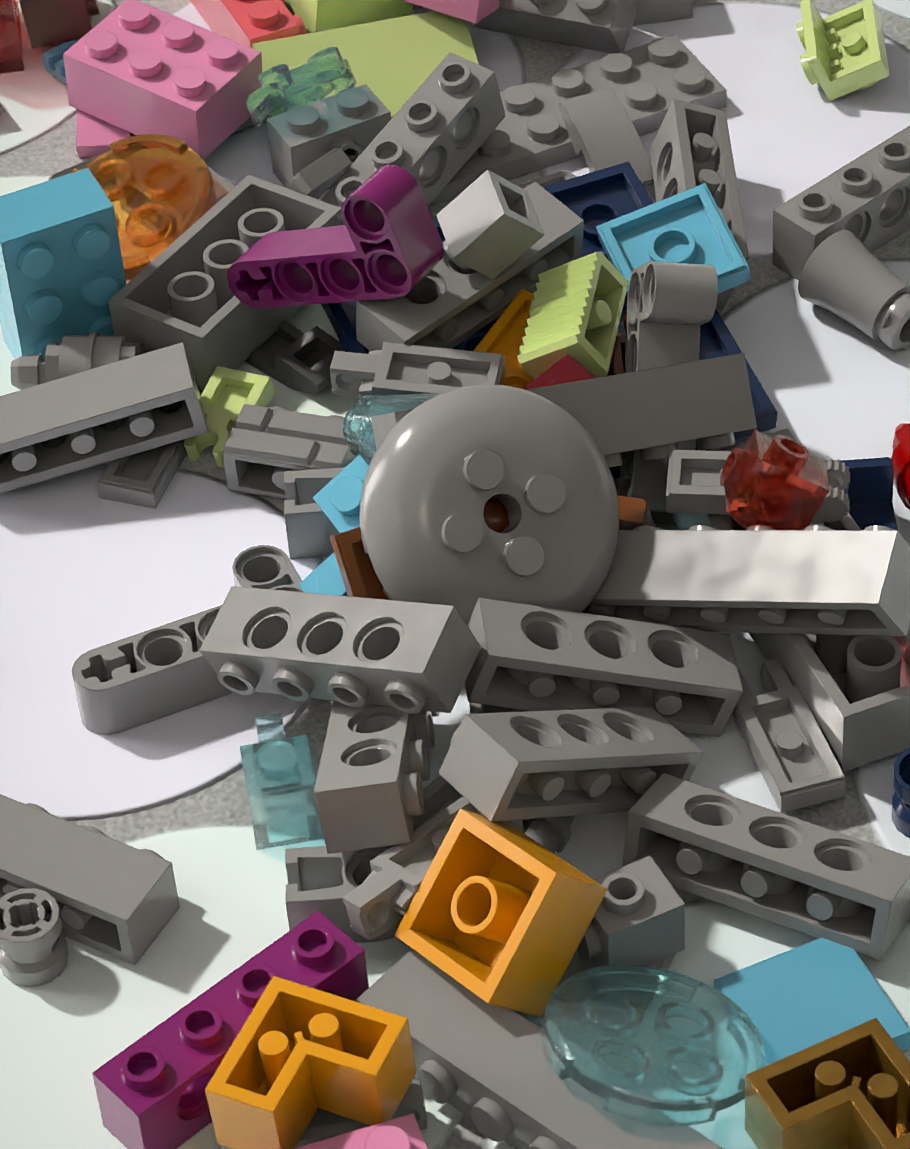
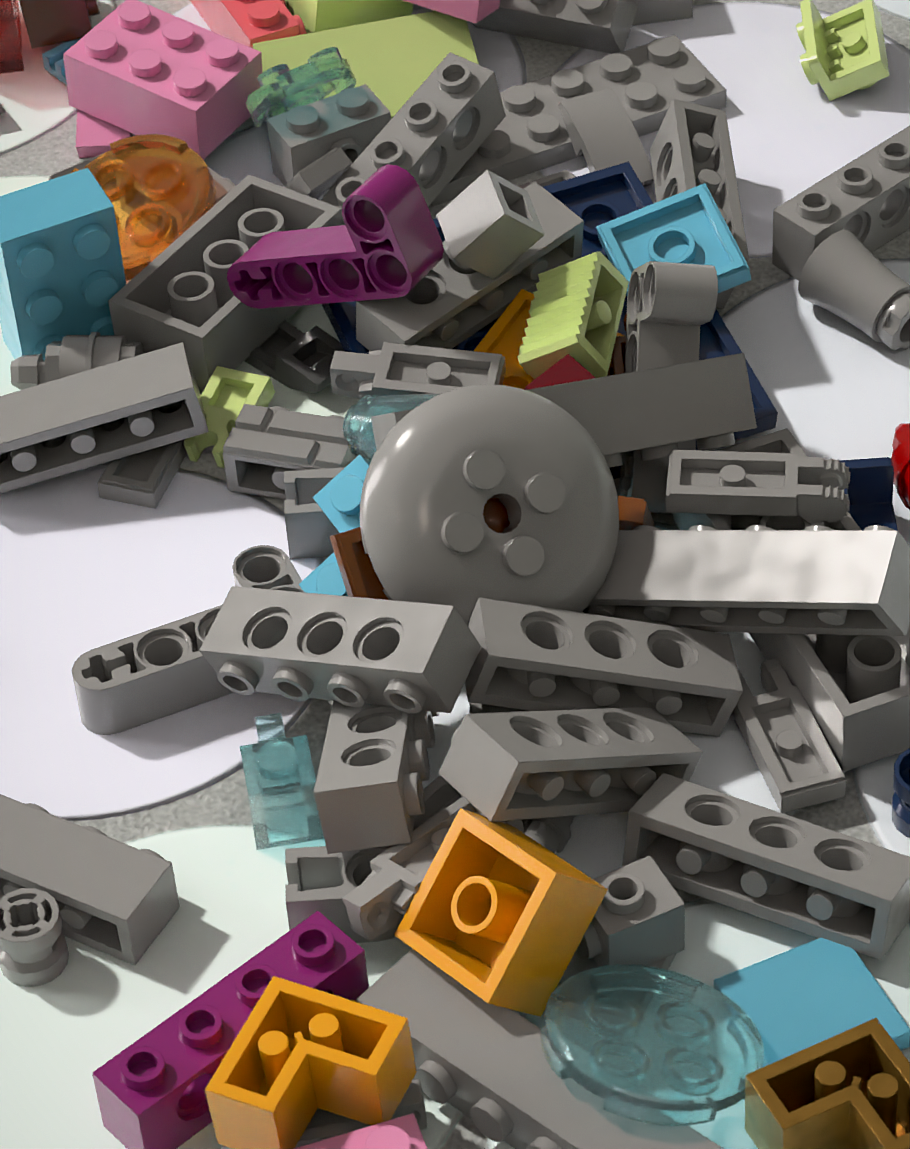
clear red brick [720,430,829,530] -> none

